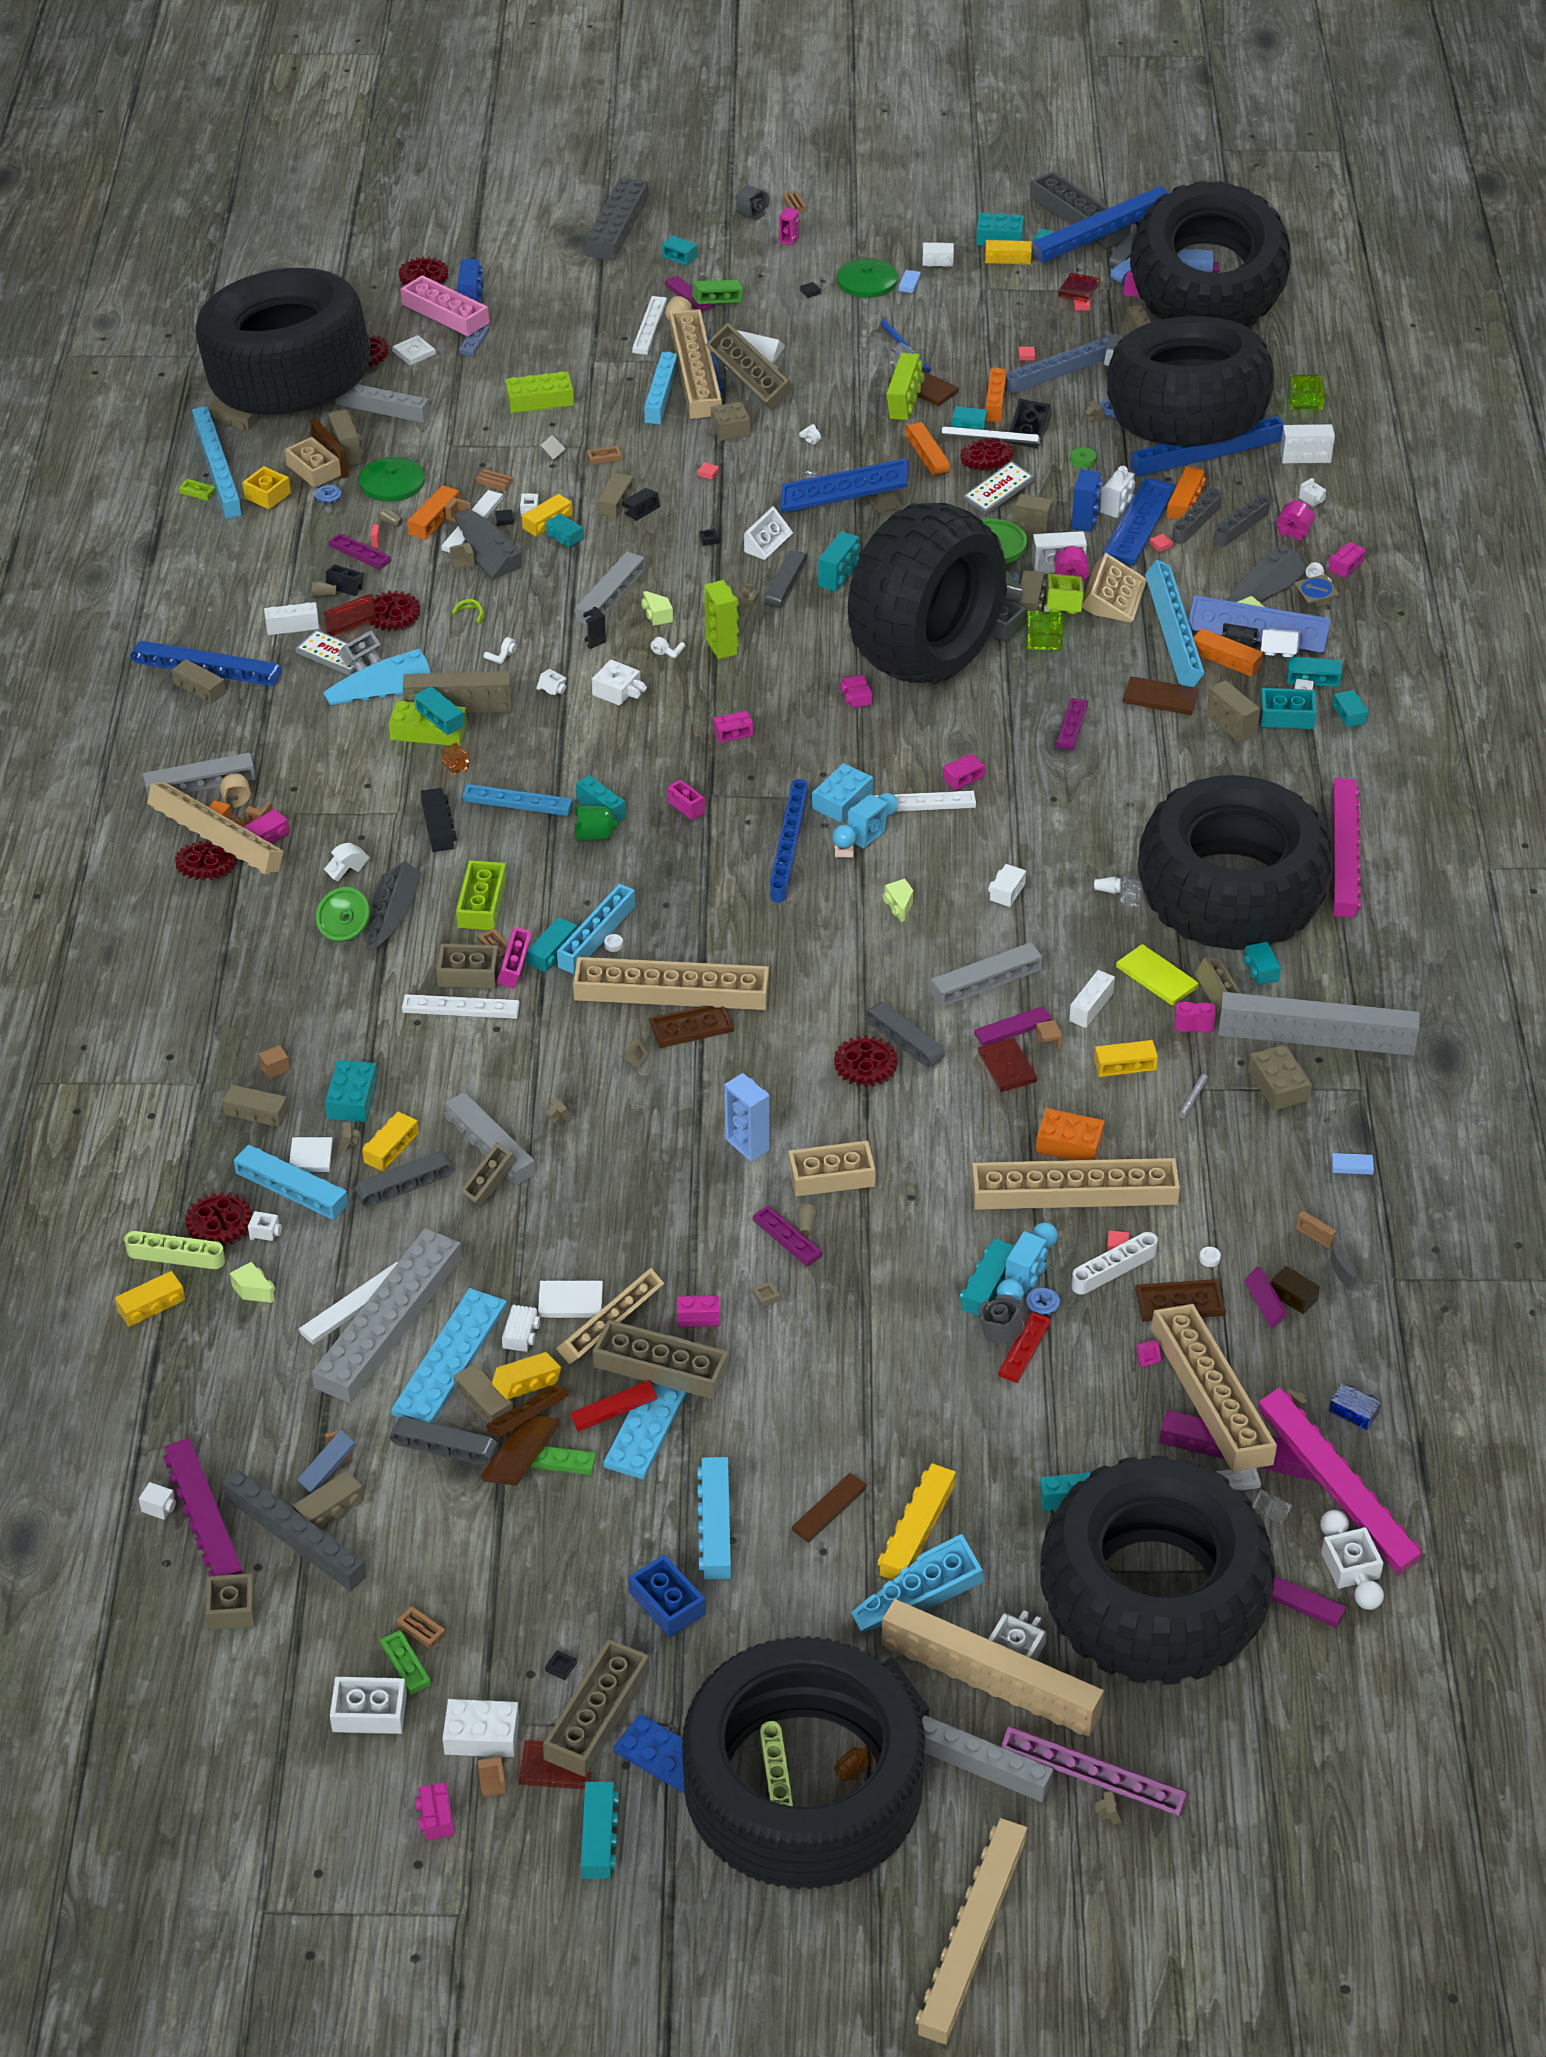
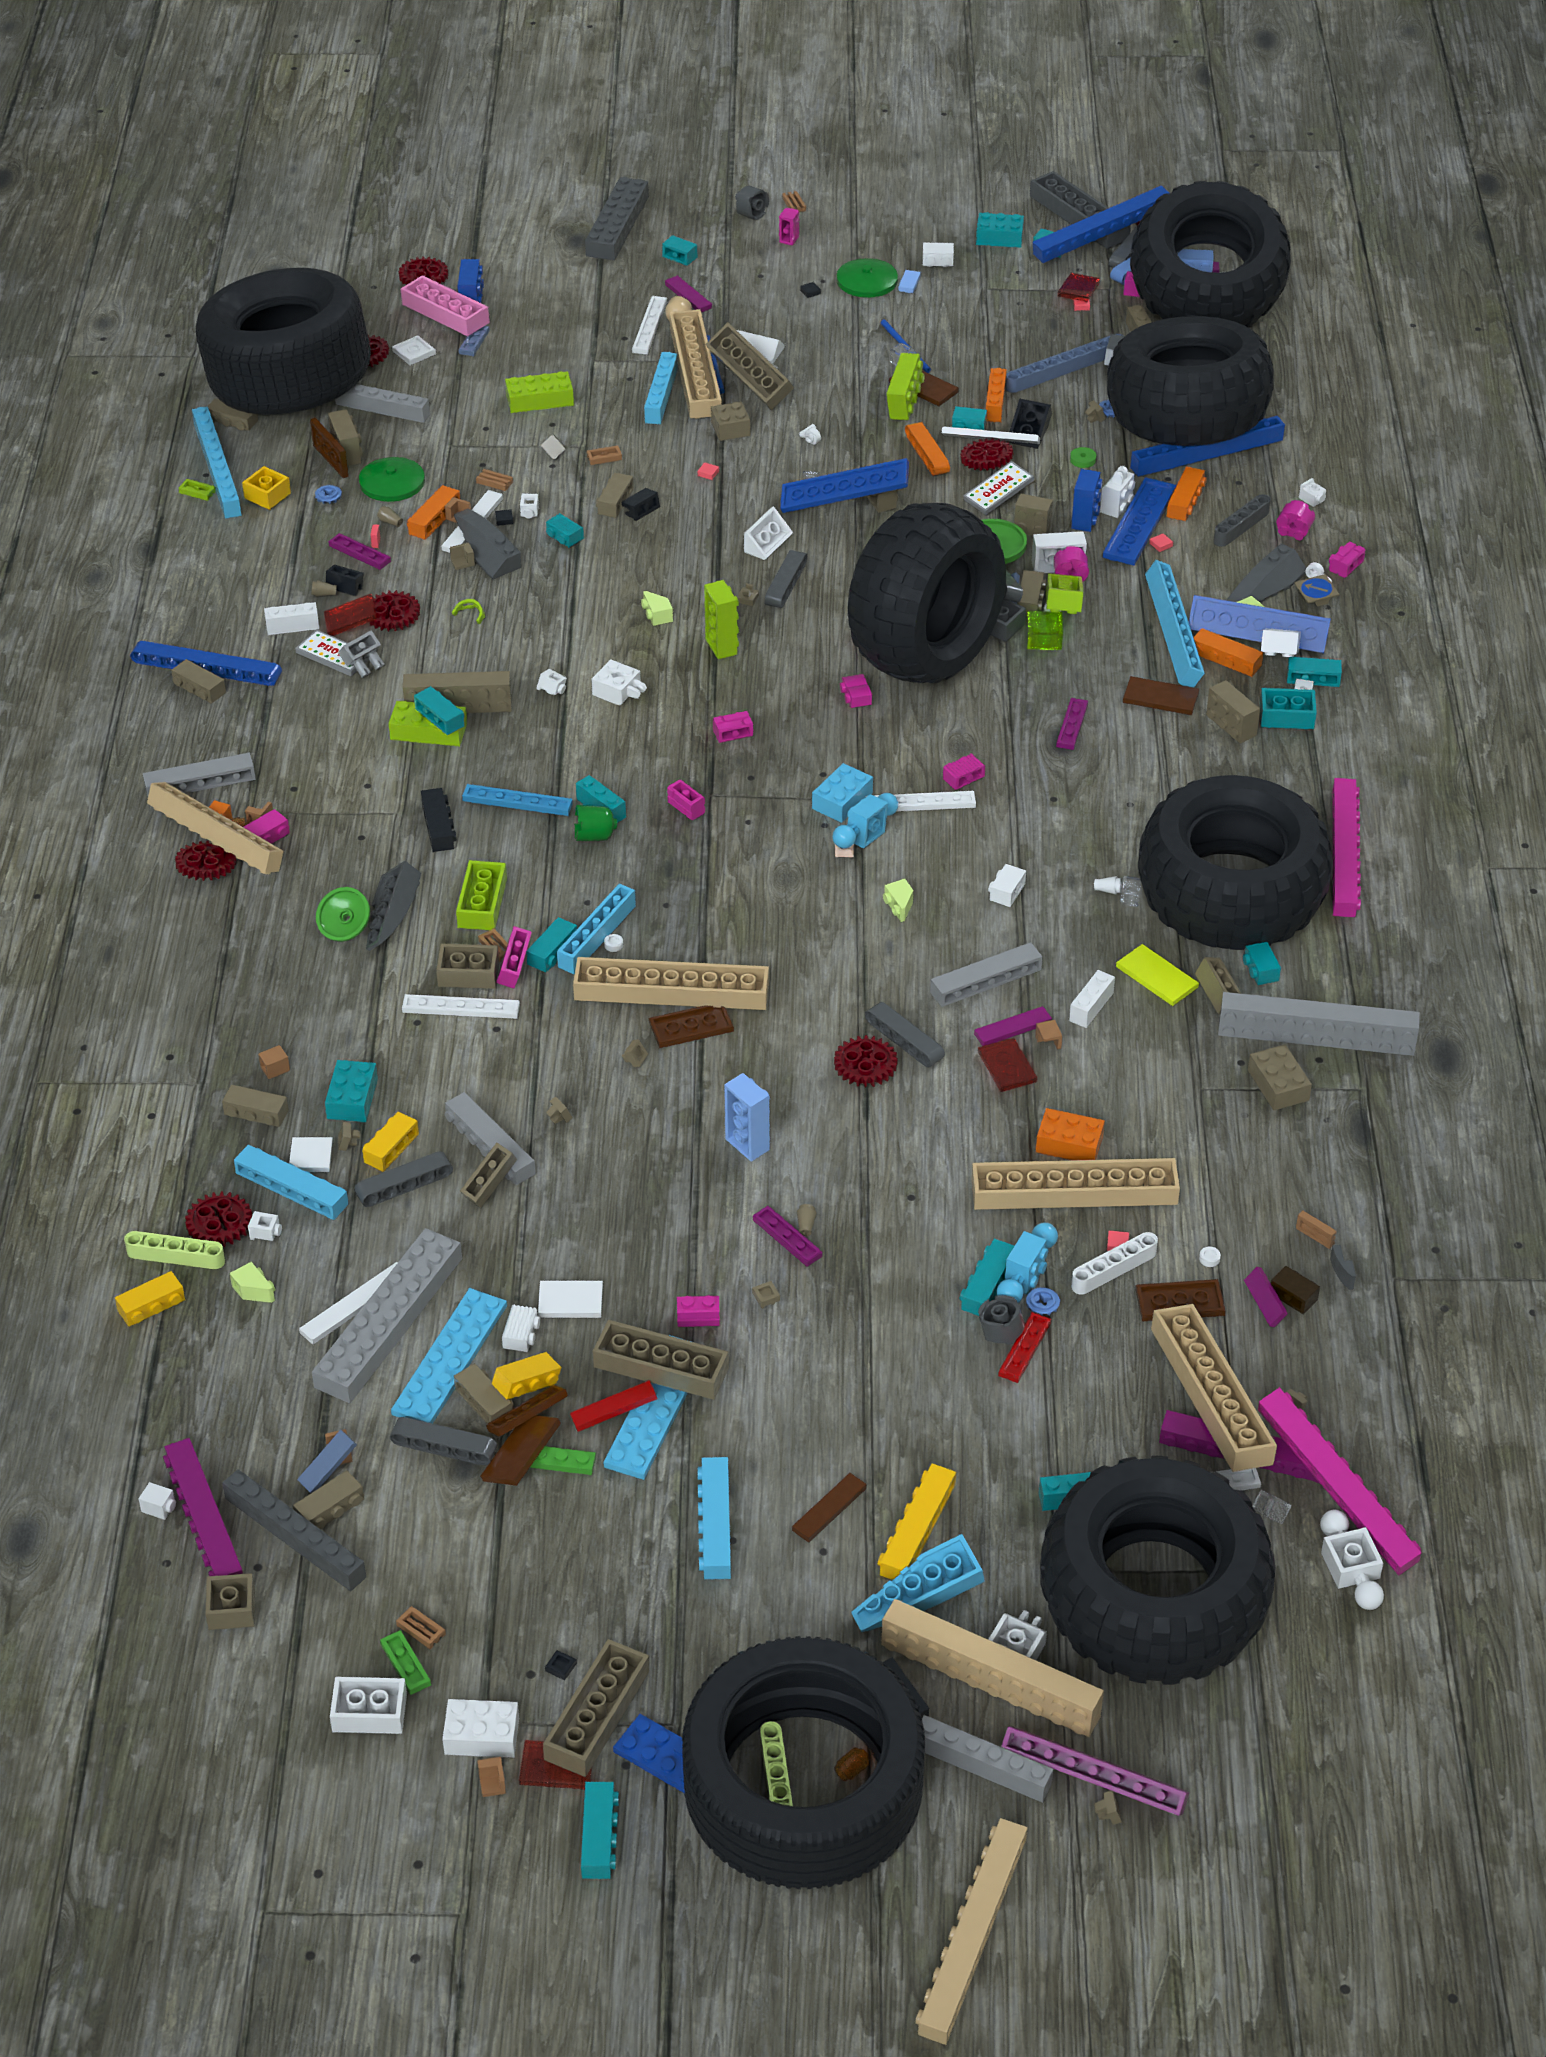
tan helmet [219,773,251,808] -> none
tan brick [285,437,341,488] -> none
medium azure wedge [323,649,431,705] -> none
white brick [324,843,370,881] -> none
dark pink brick [415,1782,454,1840] -> none
clear orange brick [441,743,469,774] -> none
white plate [483,637,517,664] -> none
yellow brick [522,494,573,537] -> none
tan brick [556,1268,664,1364] -> none
light grey brick [574,552,645,625] -> none
black hinge [583,606,606,649] -> none
blue brick [628,1554,706,1638] -> none
white plate [651,637,686,658] -> none
bright green brick [692,280,743,304] -> none
black tile [699,529,719,546] -> none
blue beam [770,779,808,902] -> none
tan brick [788,1141,876,1197] -> none
teal brick [818,531,861,592] -> none
yellow brick [985,240,1032,264] -> none
coral tile [1018,347,1035,361] -> none
tan slope [1082,553,1147,623] -> none
yellow brick [1094,1040,1158,1077] -> none
dark pink tile [1136,1339,1161,1367] -> none
dark grey beam [1172,488,1222,544] -> none
dark pink brick [1174,1002,1215,1033] -> none
light grey bar [1178,1074,1208,1118] -> none
black hinge [1221,623,1258,649] -> none
magenta tile [1272,1576,1346,1628] -> none
white brick [1280,424,1335,463] -> none
clear neon green brick [1288,375,1325,410] -> none
clear blue brick [1329,1383,1381,1430] -> none
light blue tile [1331,1153,1374,1175] -> none
teal brick [1332,690,1369,728] -> none

